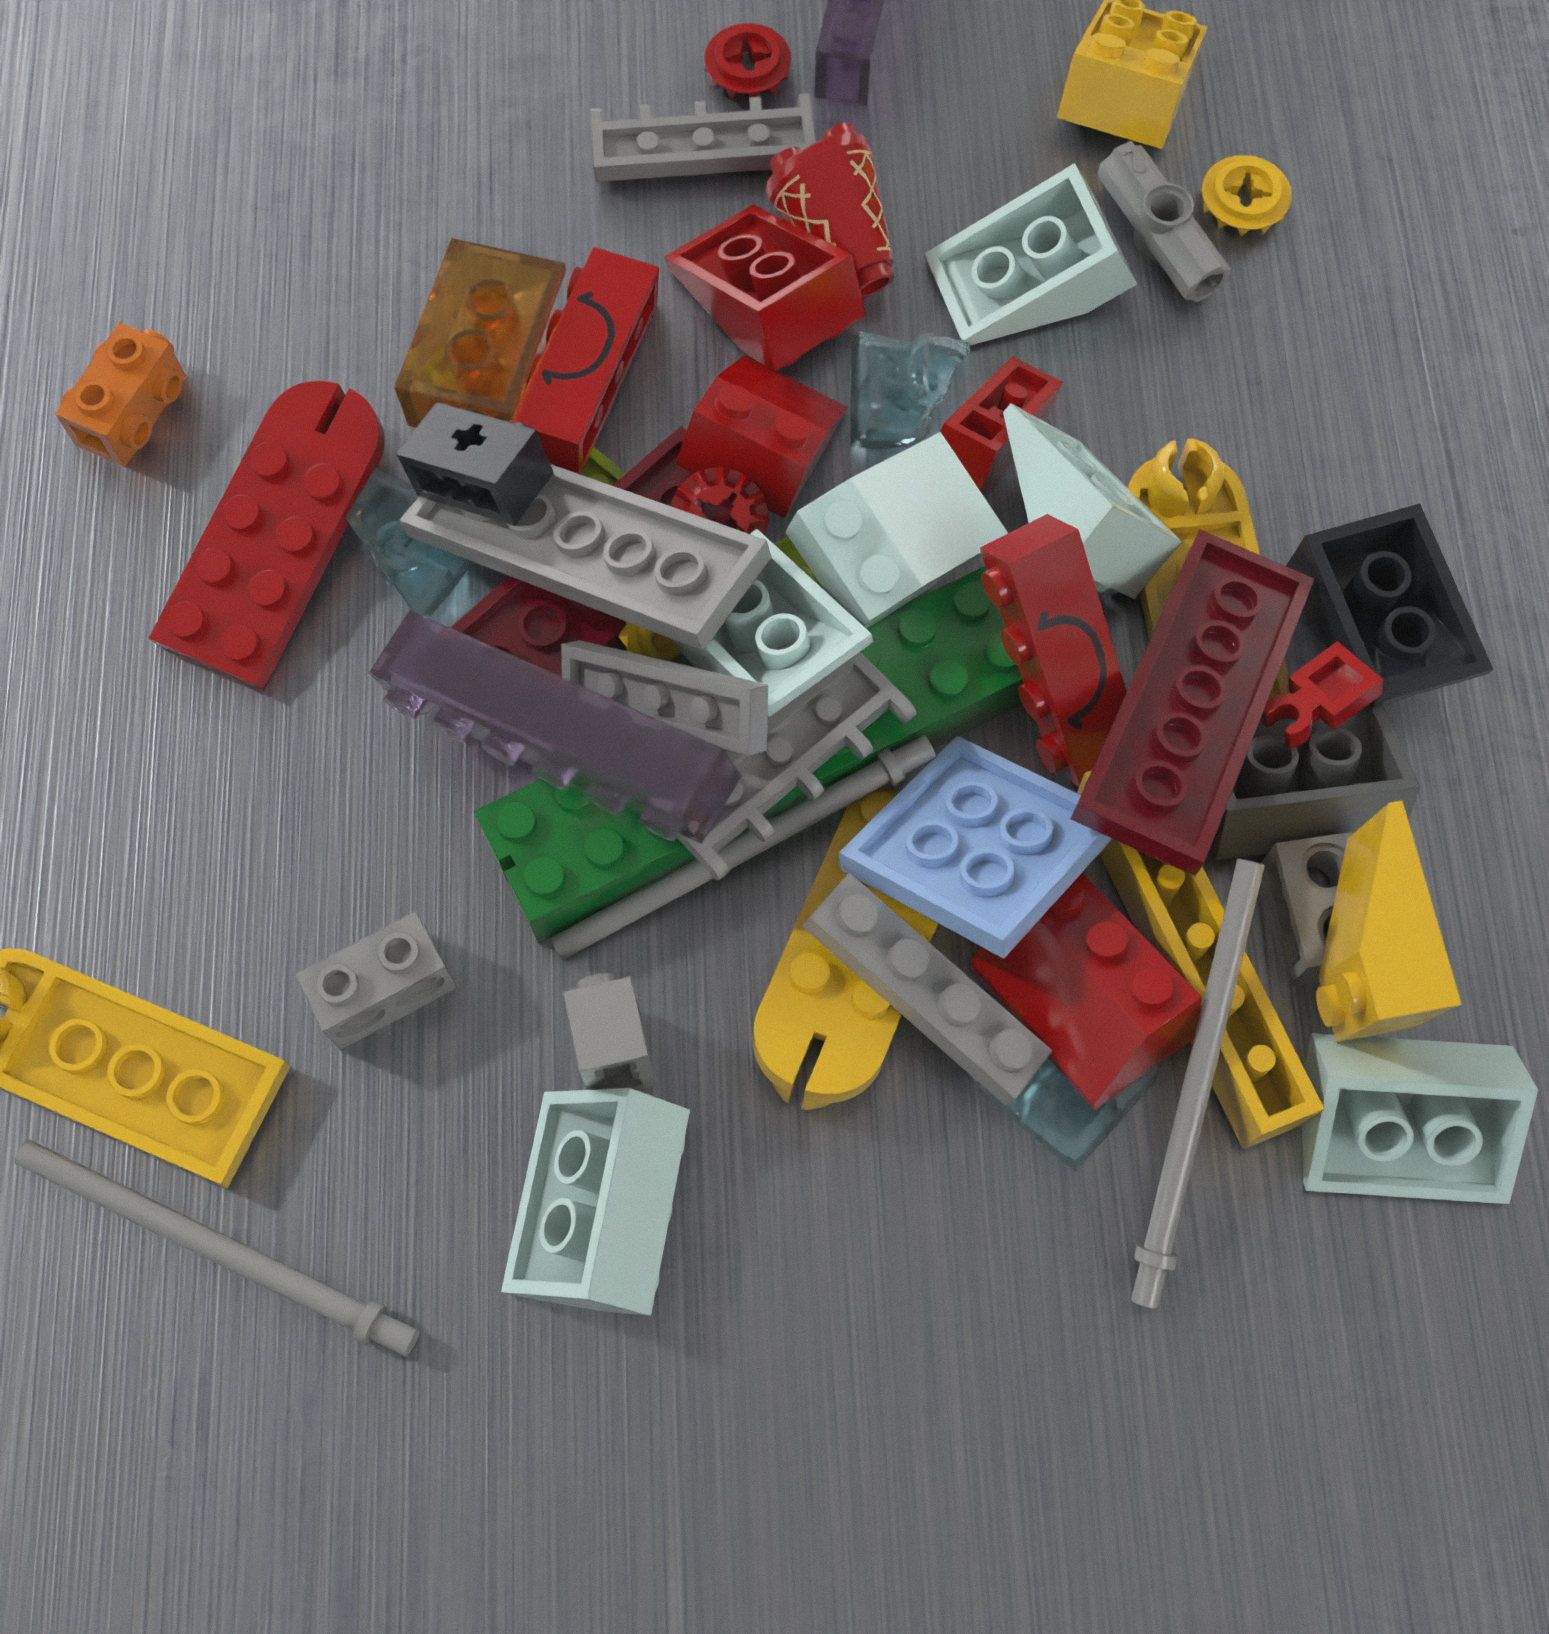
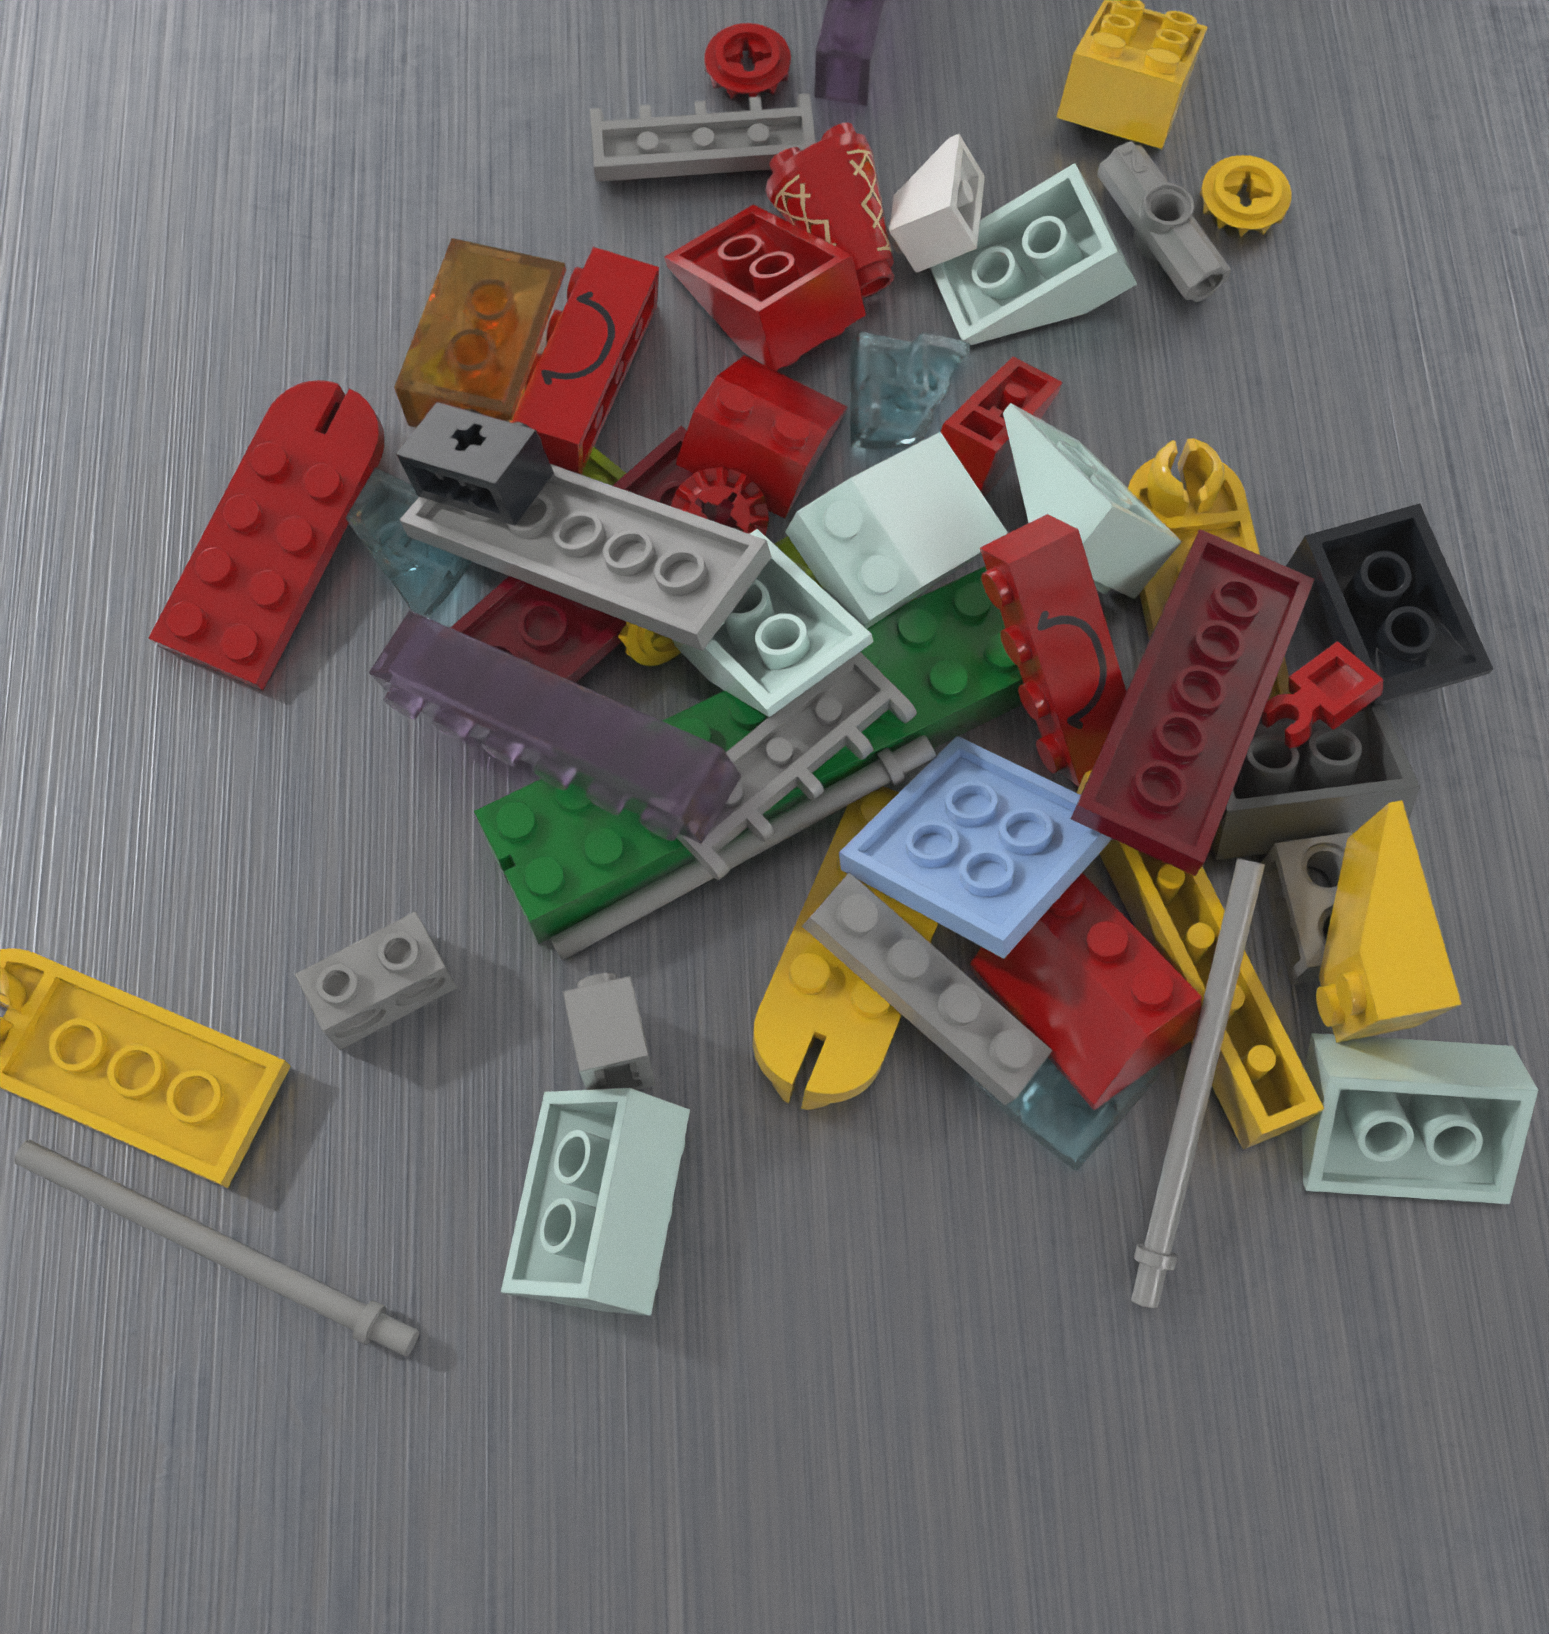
orange brick [55,322,186,467] -> none
light grey plate [561,640,768,756] -> none
none -> white slope [887,134,985,273]

